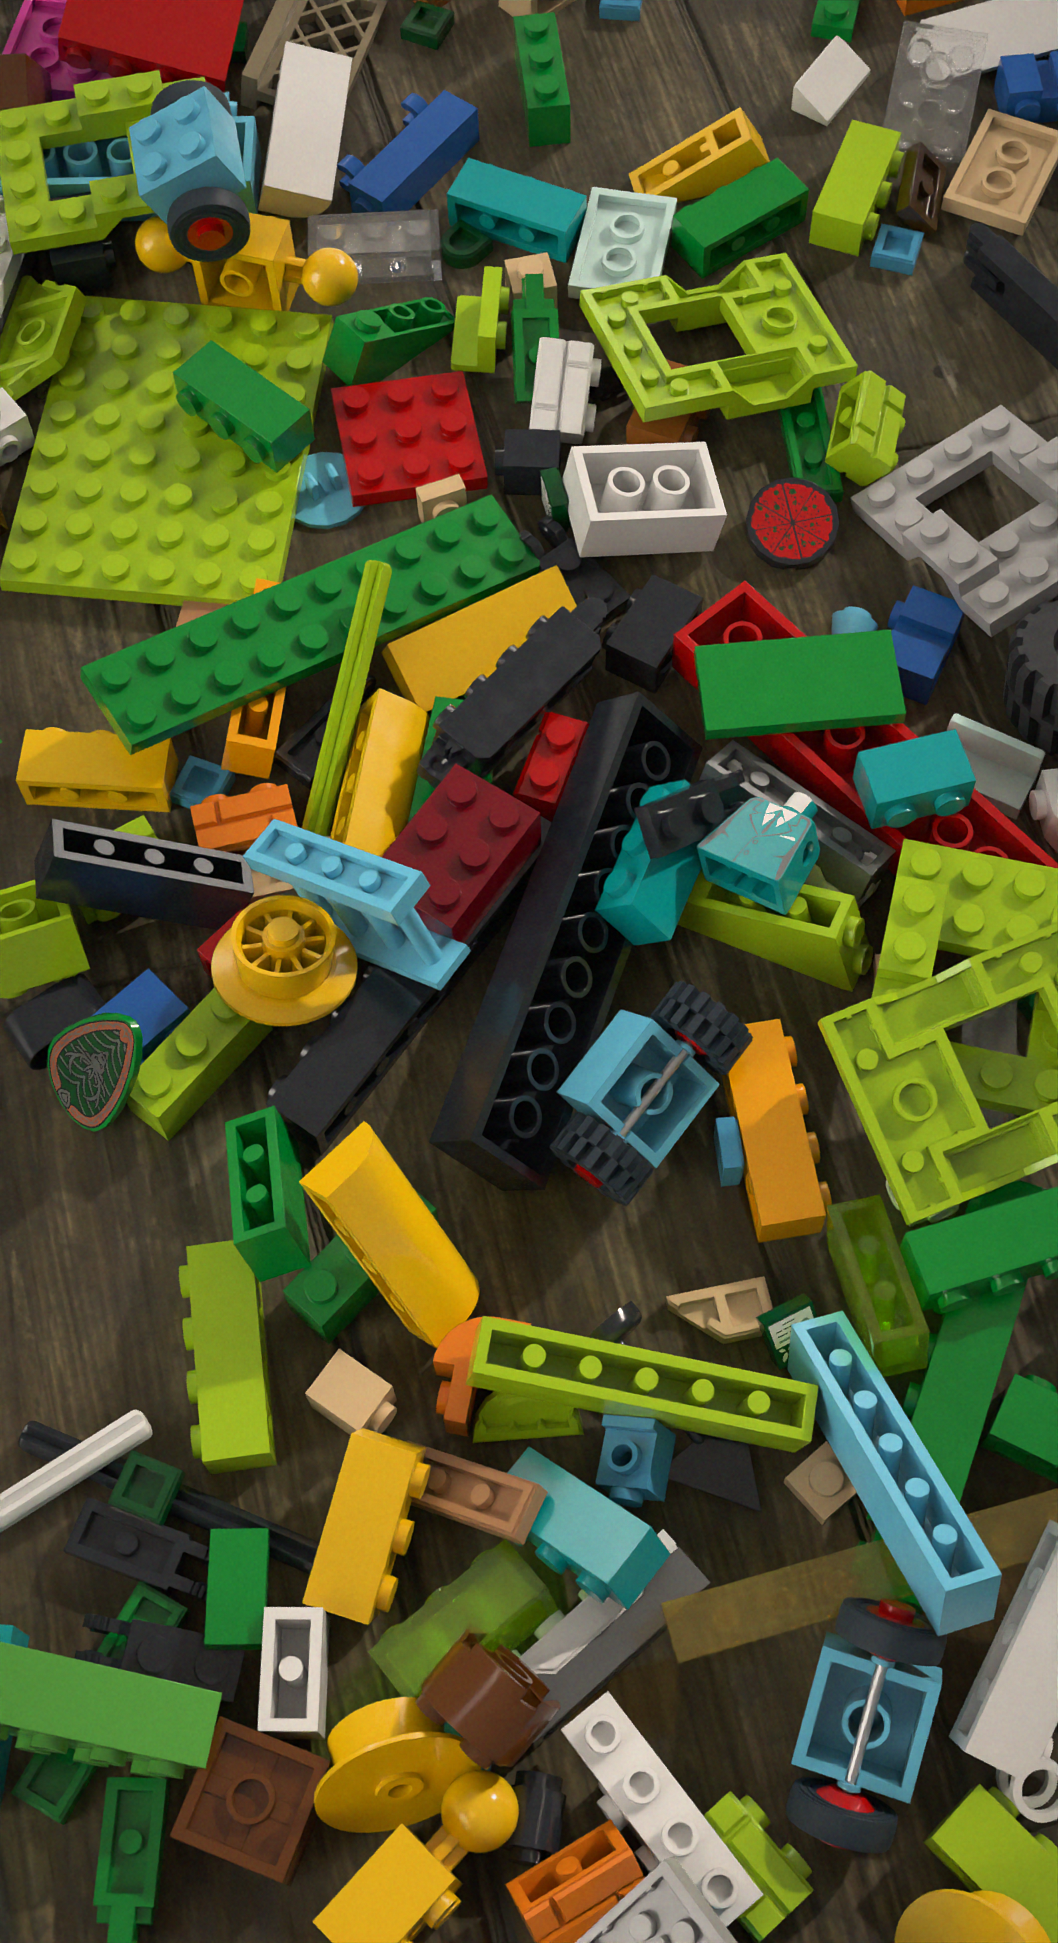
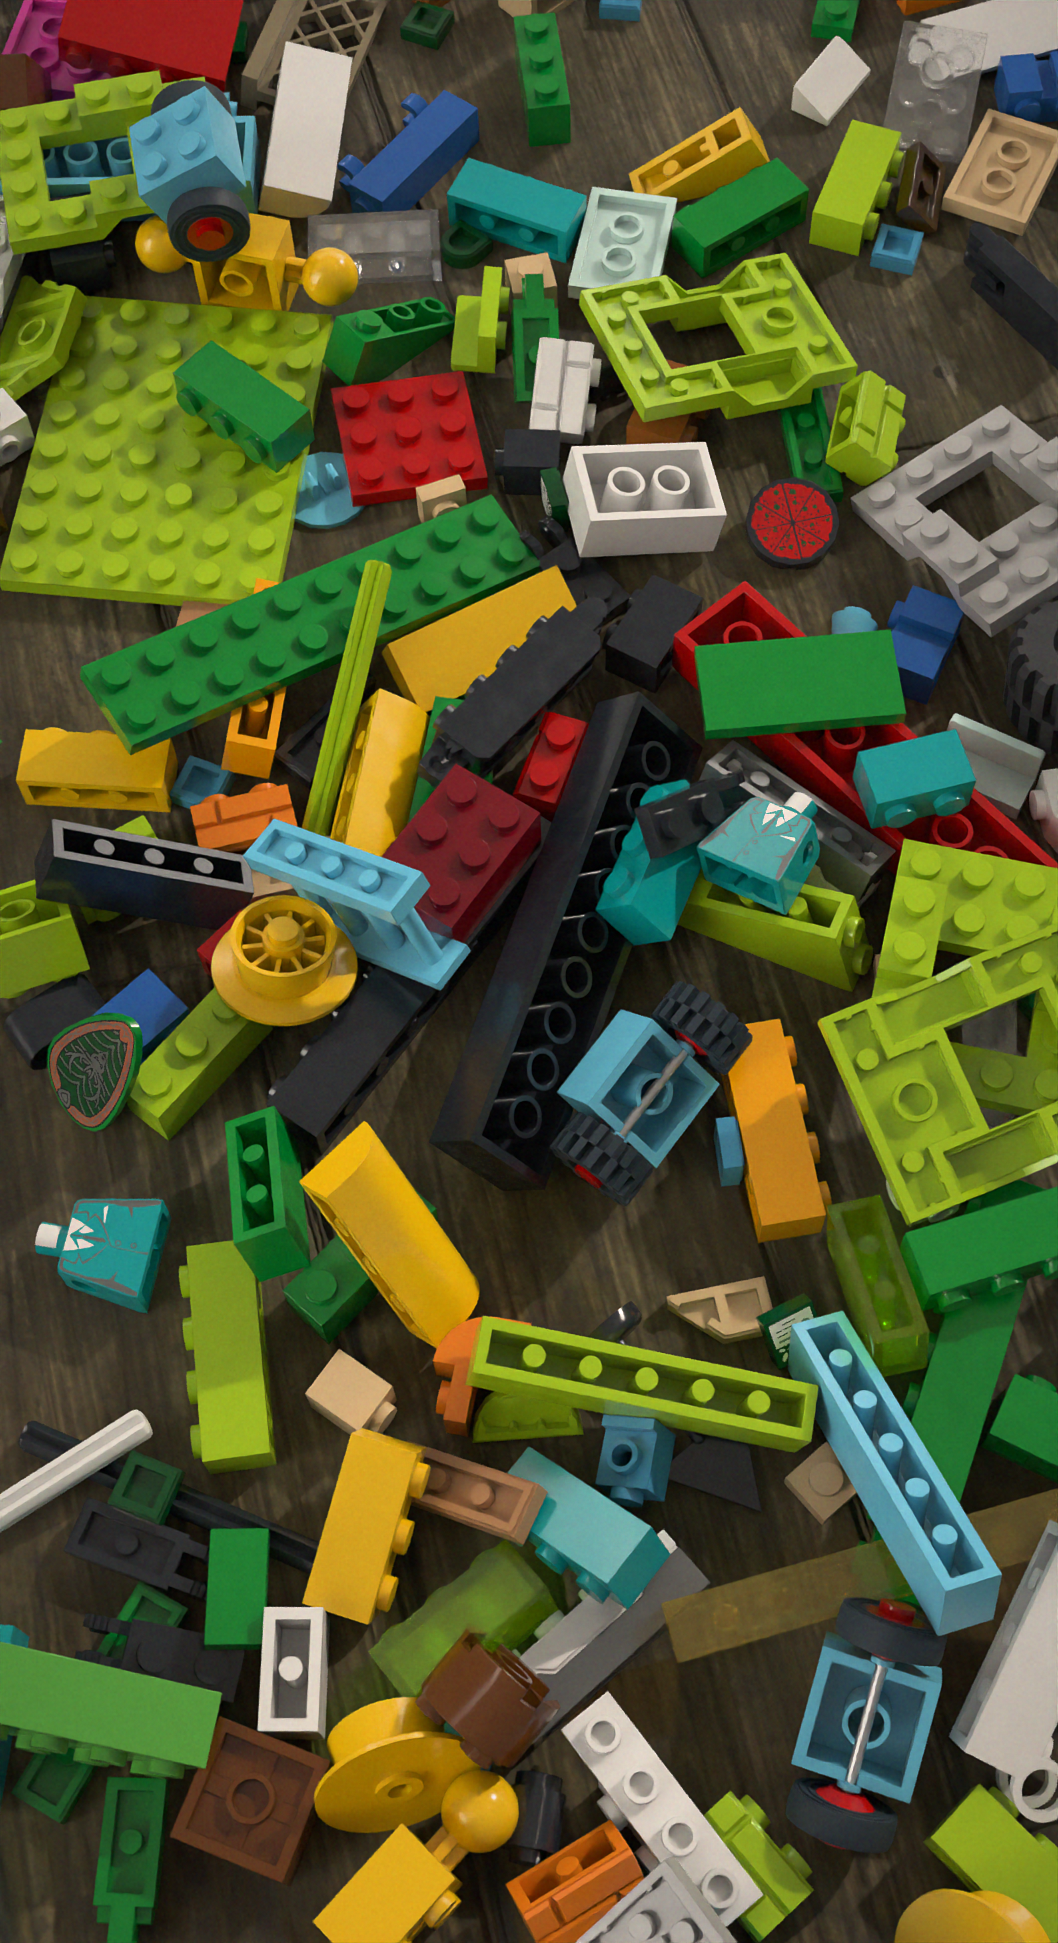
none -> teal torso [35,1199,172,1313]

